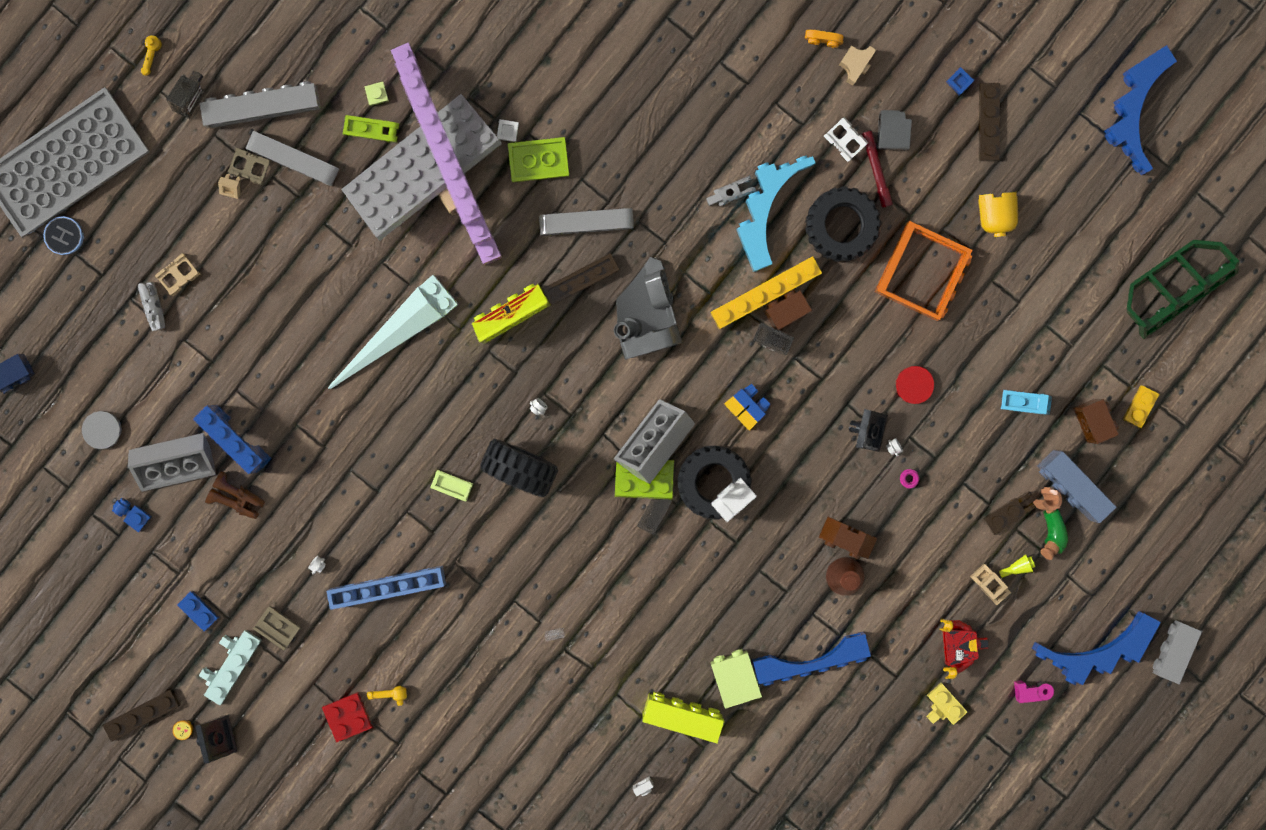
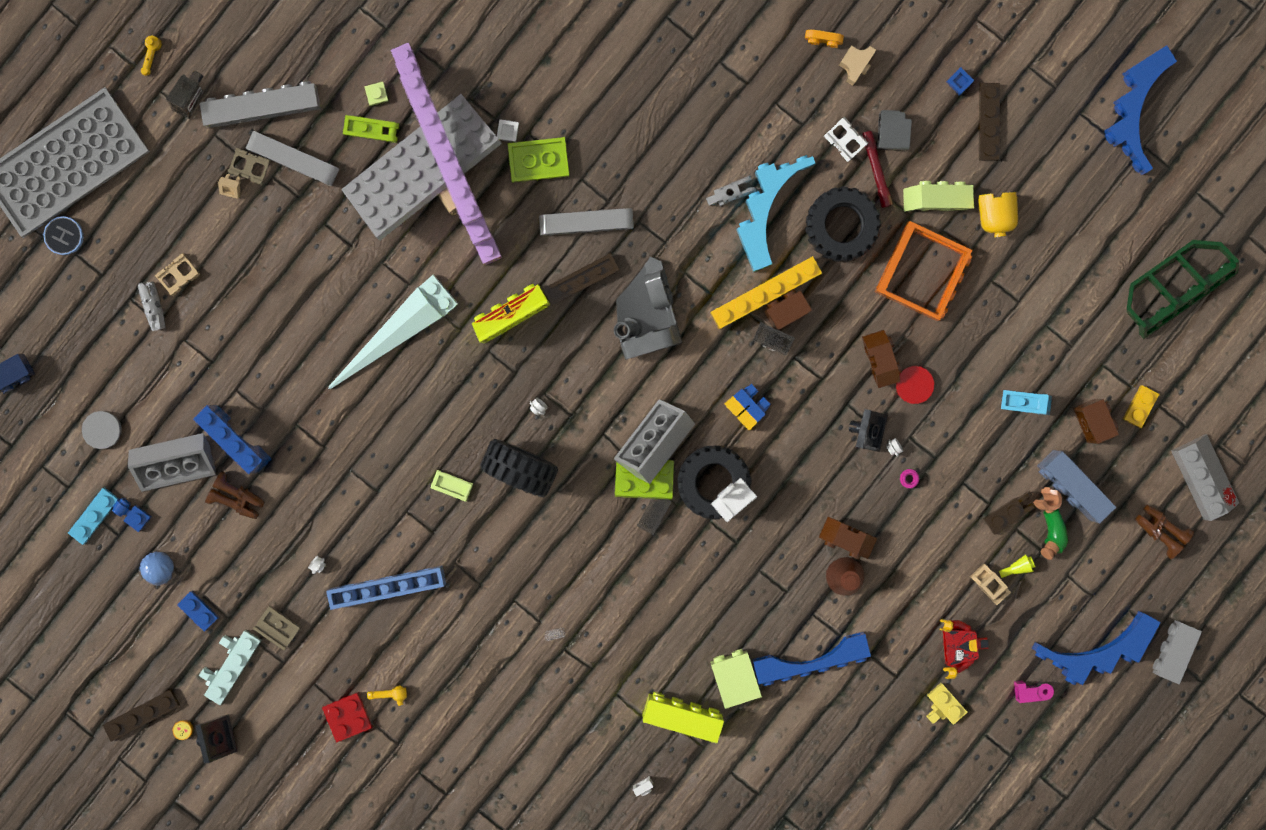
none -> medium azure plate [68,488,120,545]
none -> medium blue hair [140,551,174,585]
none -> reddish brown brick [862,330,902,388]
none -> yellowish green wedge [903,181,974,212]
none -> reddish brown piece [1135,505,1194,559]
none -> light grey slope [1171,434,1239,521]

